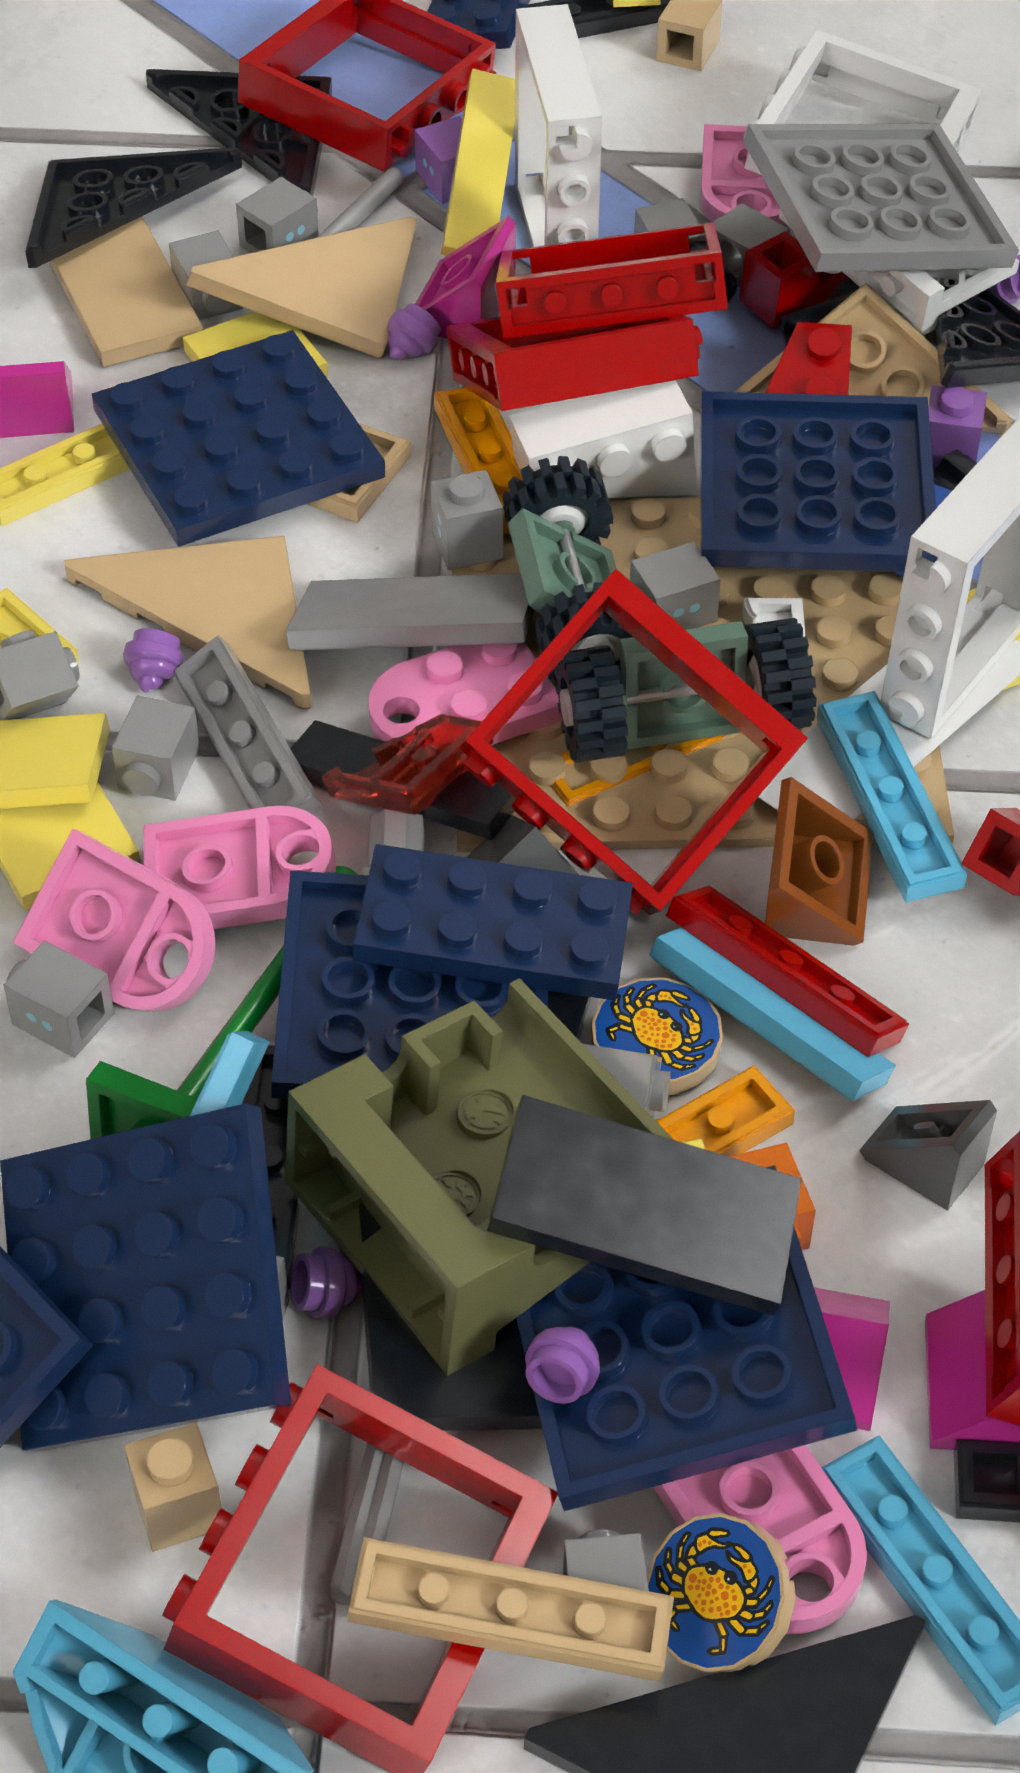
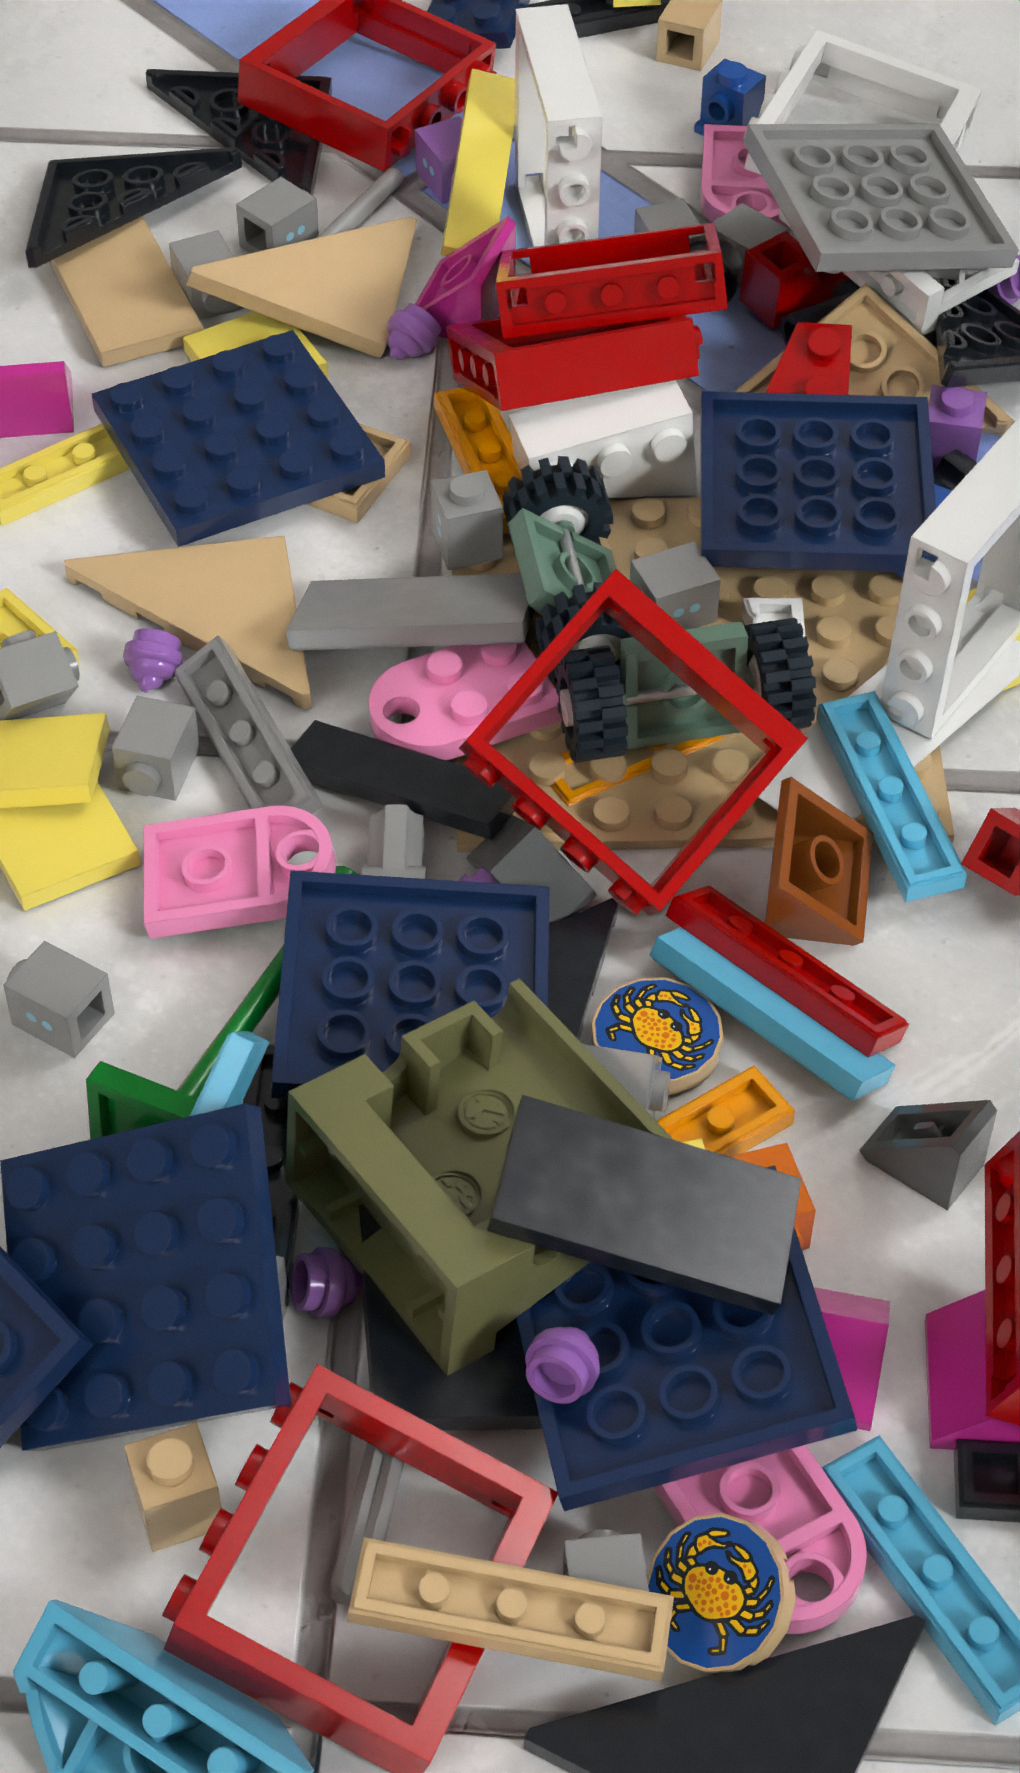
bright pink plate [13,829,215,1012] -> none
clear red wing [322,714,493,815] -> none
dark blue plate [353,844,633,1001] -> none
none -> blue brick [694,59,766,136]

